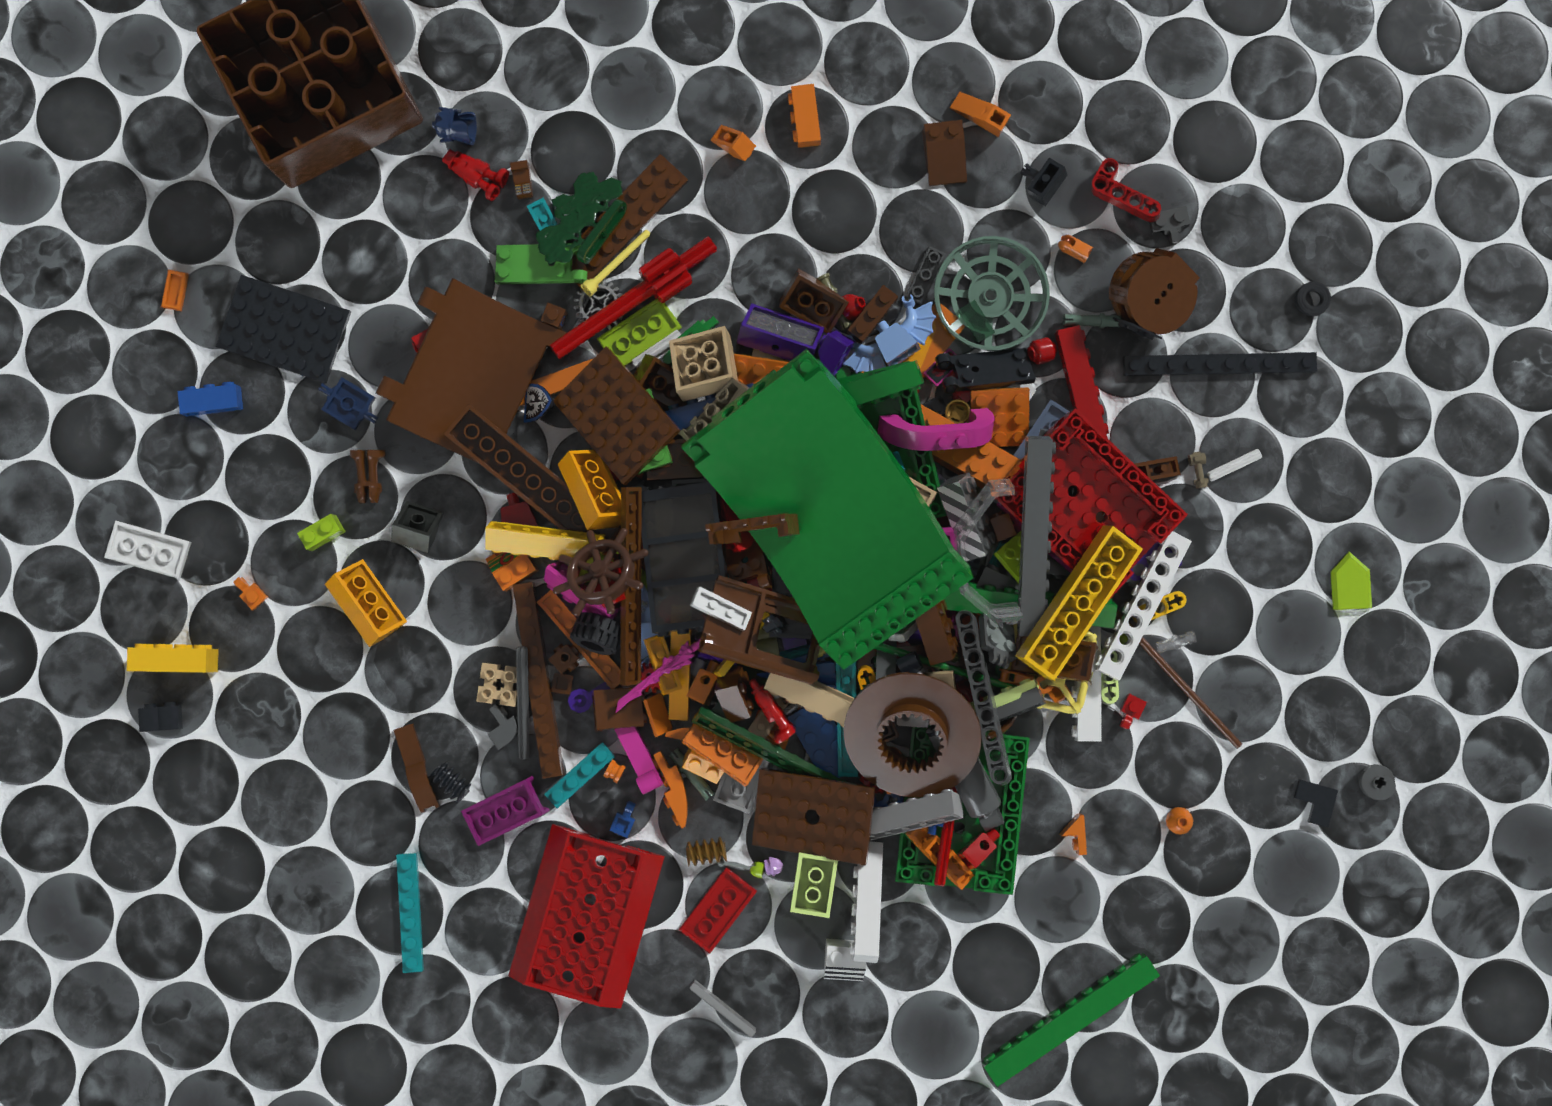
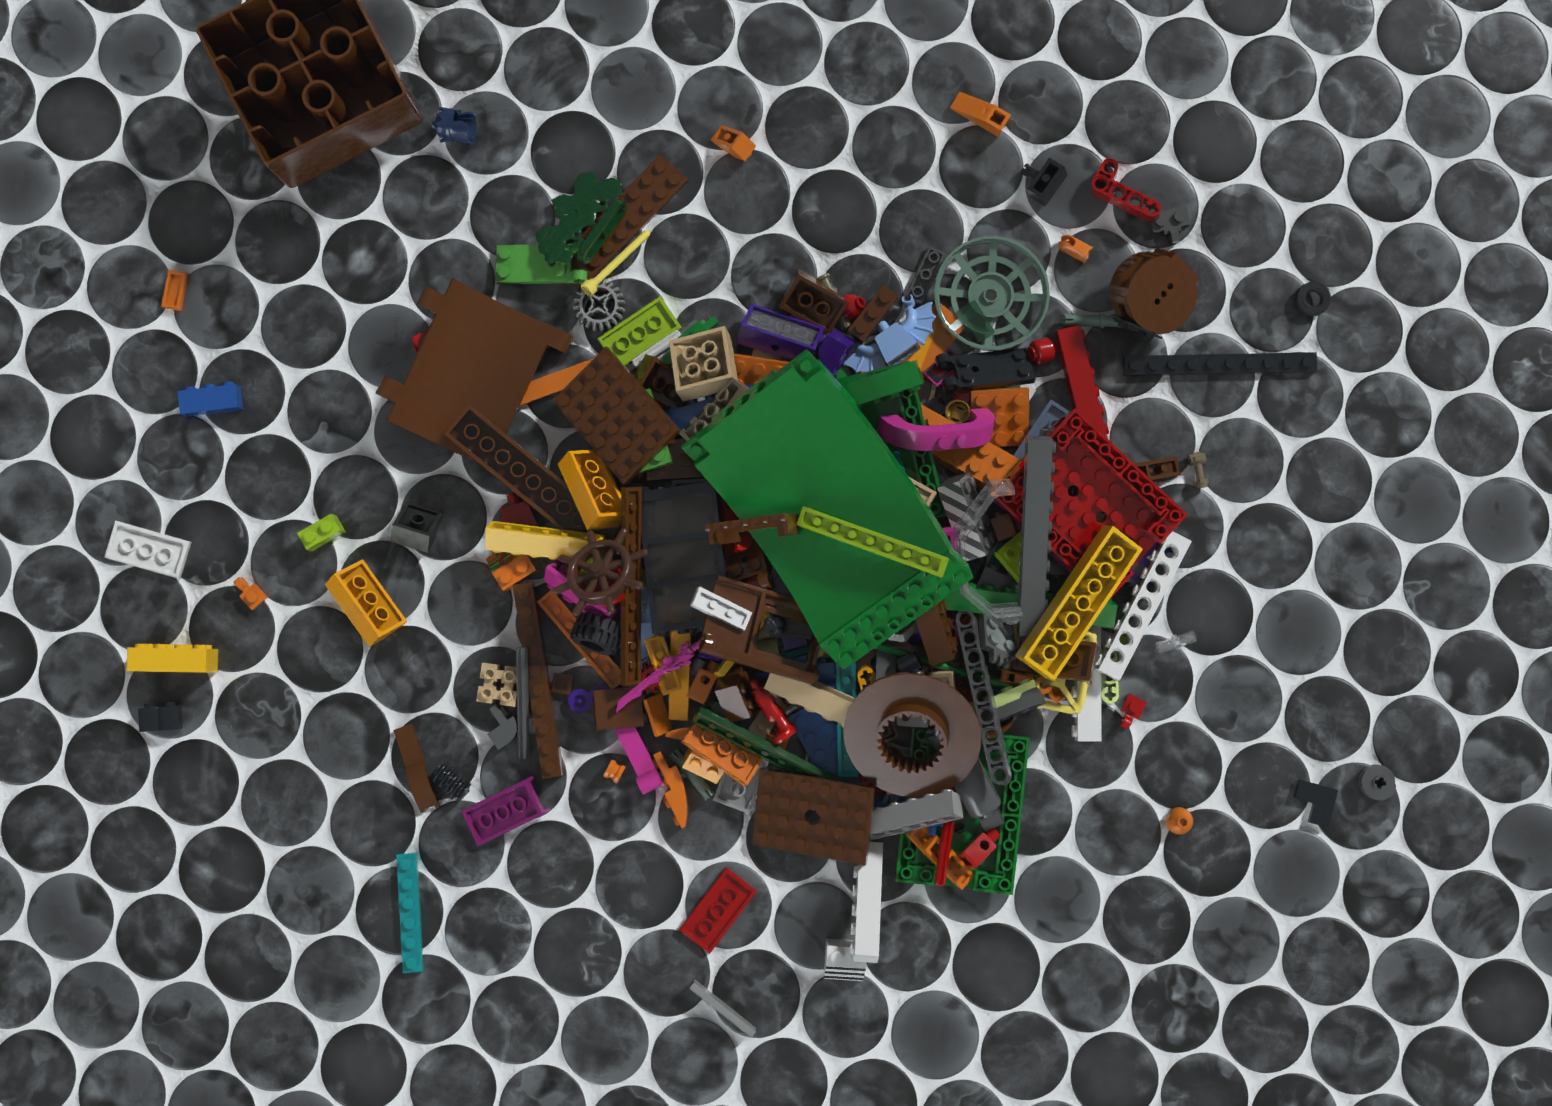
black plate [216,275,351,384] -> none
dark blue plate [318,377,379,430] -> none
reddish brown piece [350,450,386,503] -> none
red piece [442,149,509,201] -> none
red slope [508,824,665,1009] -> none
reddish brown leg [510,160,533,200] -> none
shield [524,384,554,423] -> none
teal plate [527,197,558,231] -> none
reddish brown brick [541,303,568,330] -> none
teal plate [544,742,616,809] -> none
reddish brown brick [549,644,581,674] -> none
red axle [550,236,717,359] -> none
blue plate [609,801,636,838] -> none
pearl gold piece [686,837,727,867] -> none
hinge [717,859,765,878] -> none
lavender plate [764,857,783,876] -> none
orange brick [788,84,821,148] -> none
yellowish green brick [790,852,838,918] -> none
reddish brown slope [922,120,967,186] -> none
green brick [982,953,1160,1087] -> none
orange slope [1059,814,1087,855] -> none
reddish brown piece [1115,609,1242,749] -> none
yellow beam [1132,591,1187,623] -> none
white axle [1207,449,1262,481] -> none
lime tile [1330,551,1372,610] -> none
none -> lime plate [796,506,949,578]

